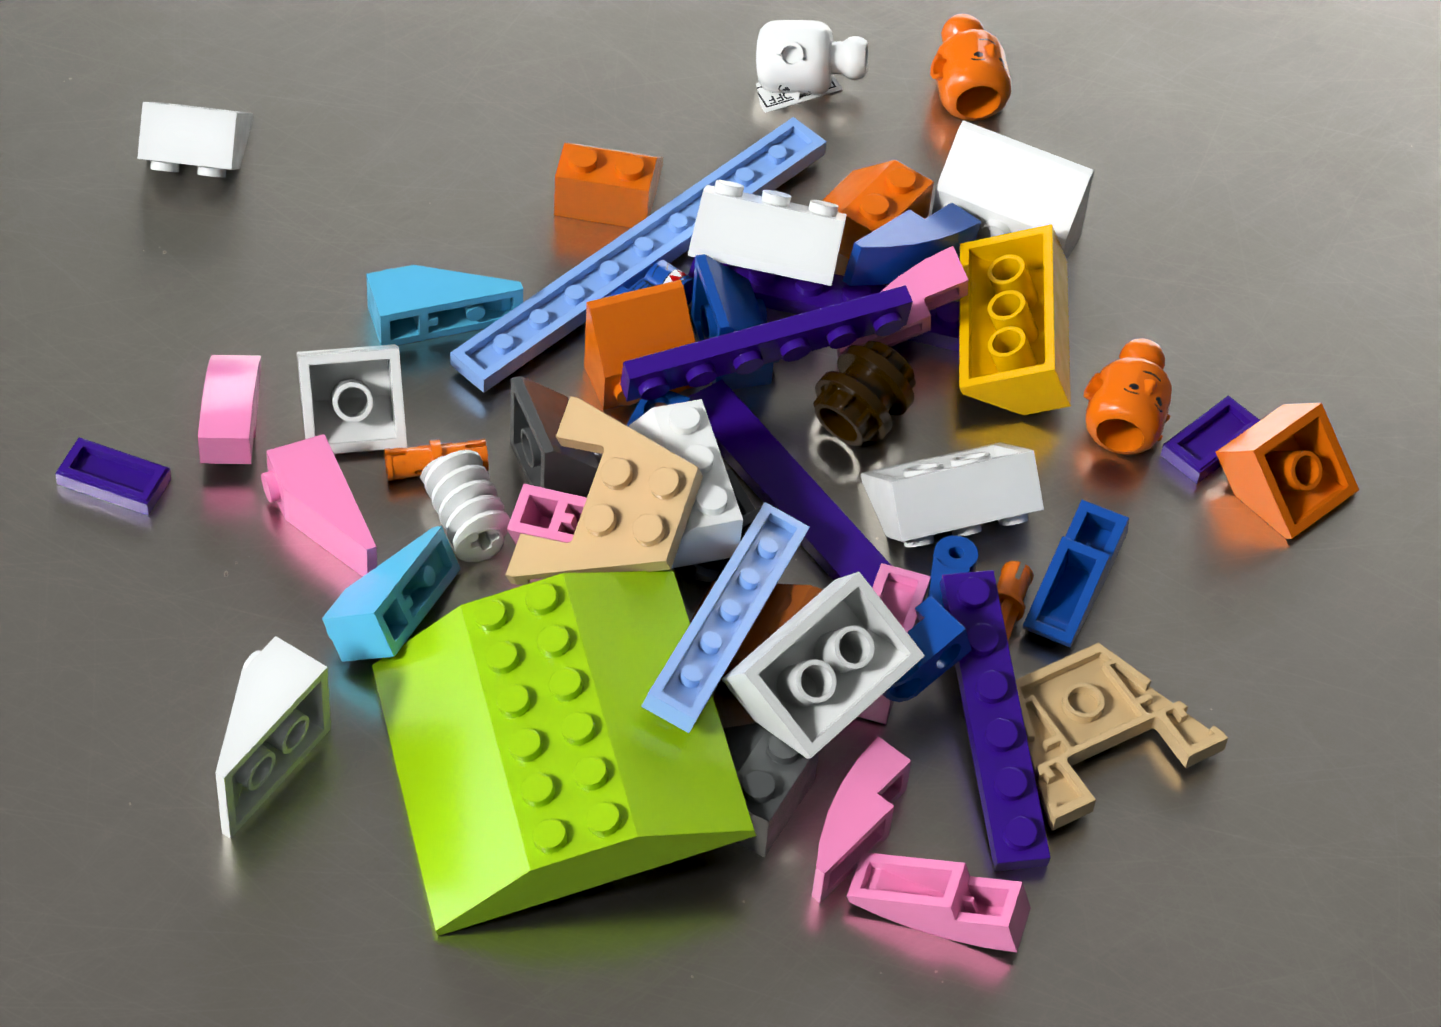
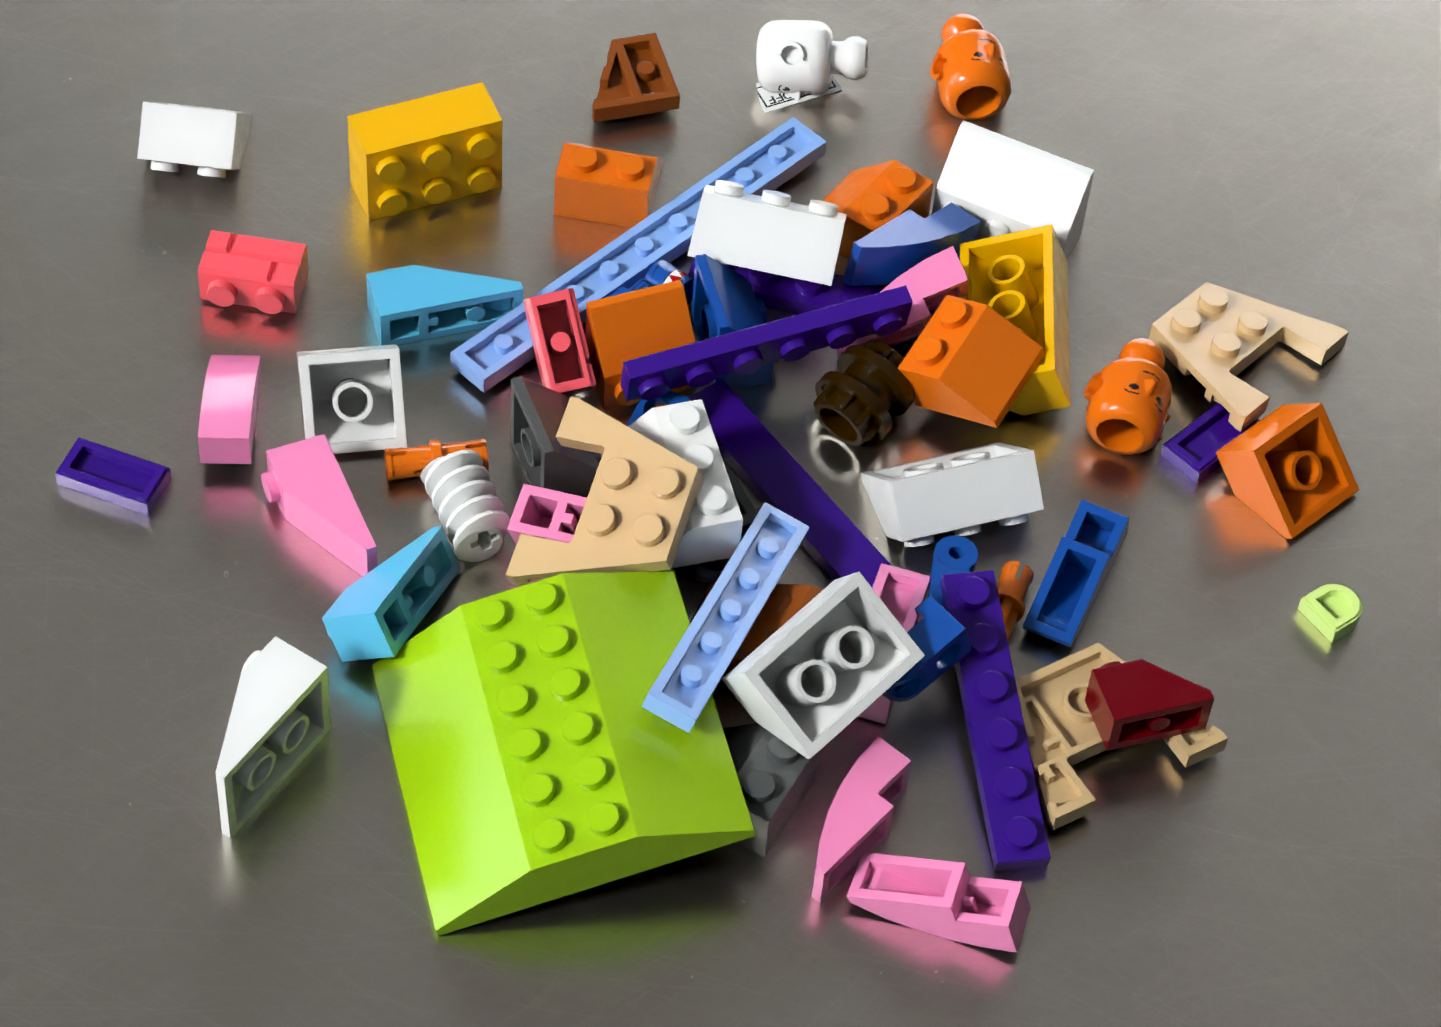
none -> coral brick [198,230,309,314]
none -> yellow brick [347,82,503,221]
none -> coral brick [523,288,596,396]
none -> dark orange wing [592,33,680,123]
none -> orange slope [897,295,1046,428]
none -> dark red slope [1085,659,1214,751]
none -> tan wing [1148,282,1349,432]
none -> yellowish green tile [1298,584,1362,643]

